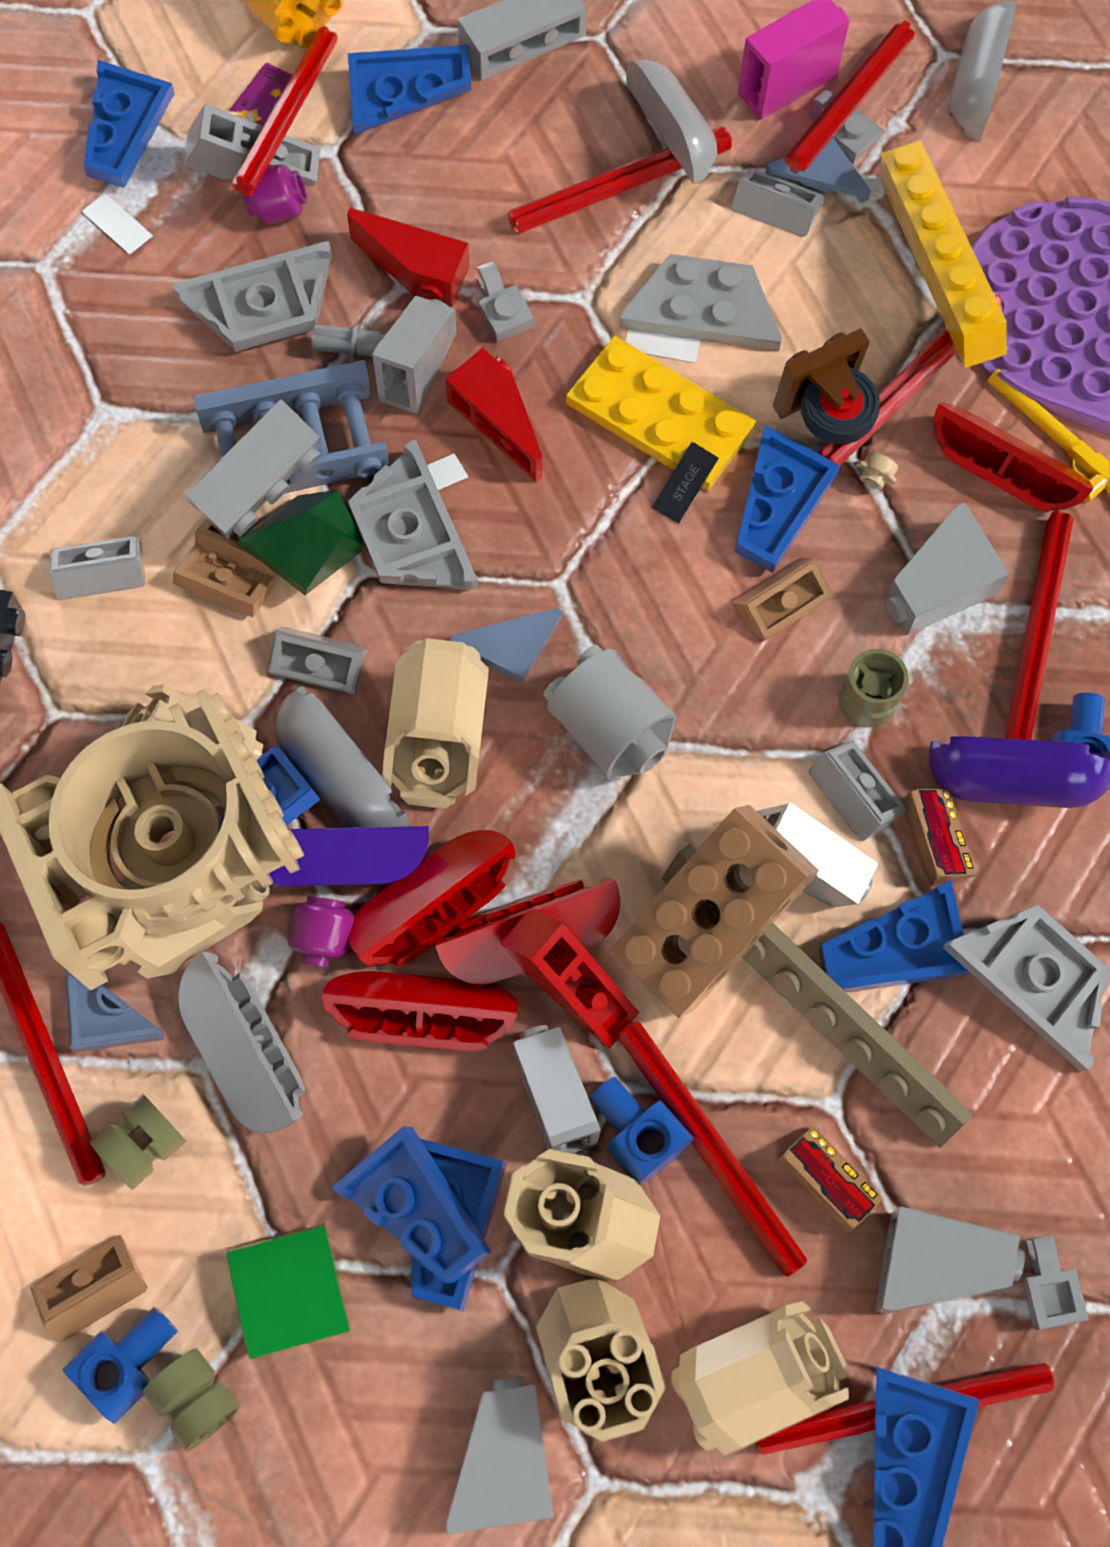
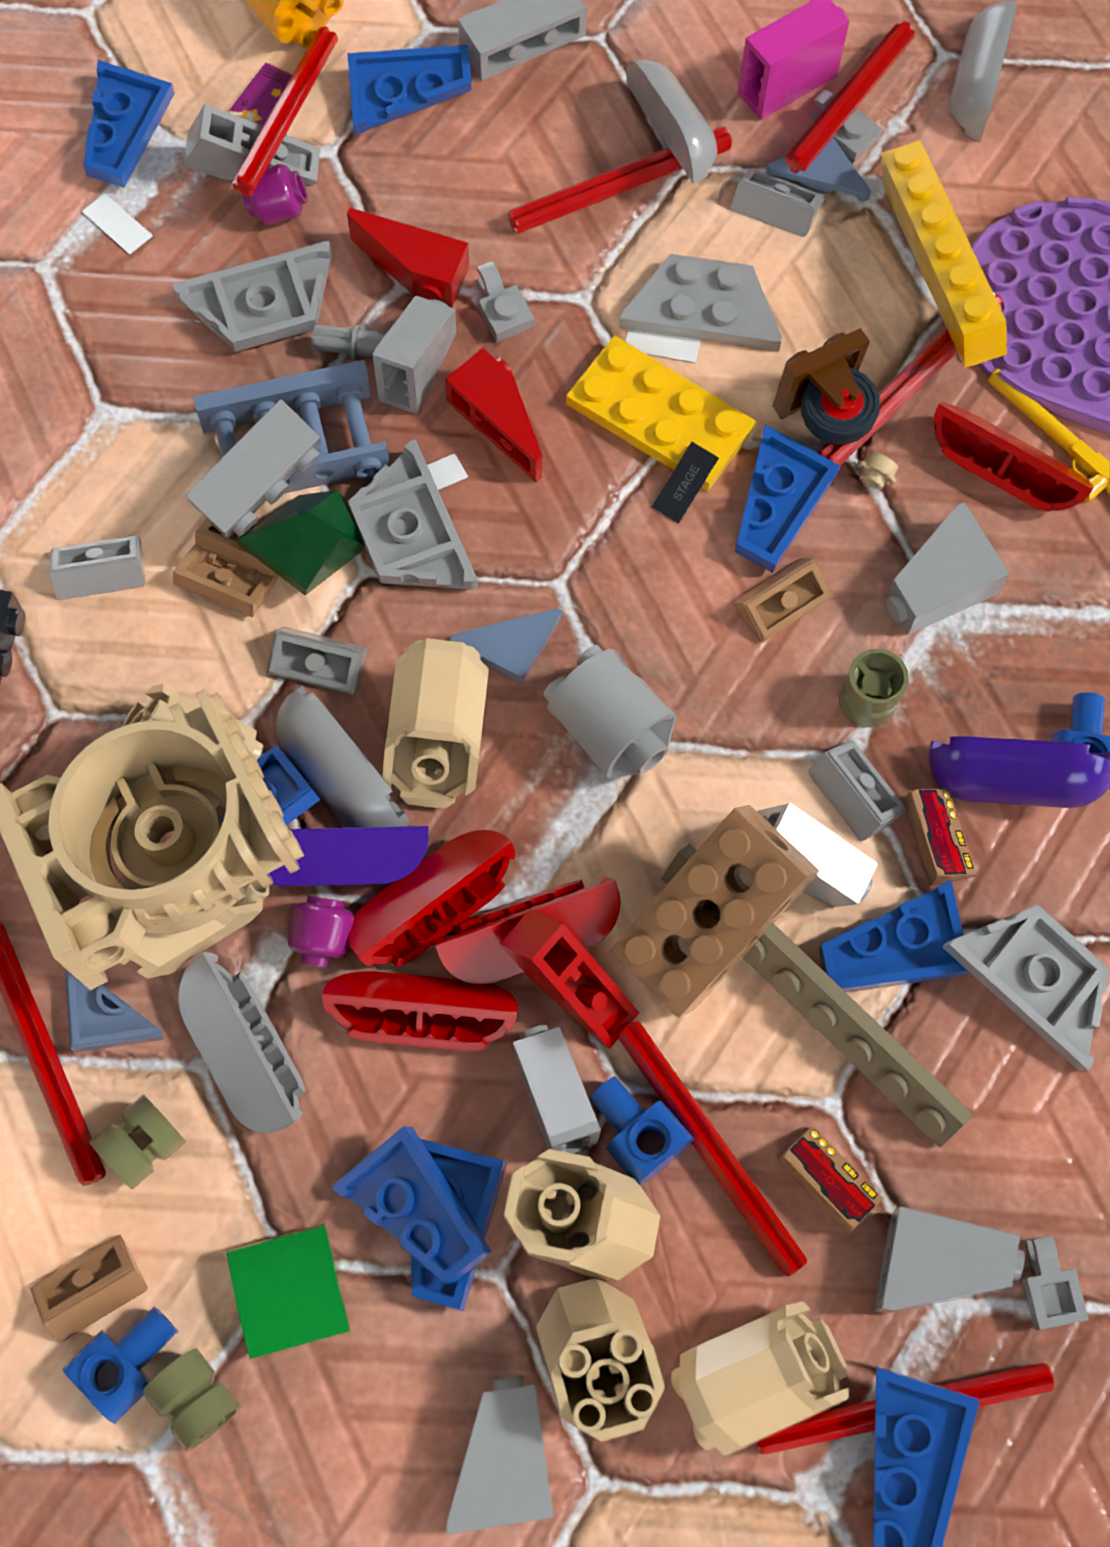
red axle [1004,511,1074,740] -> none

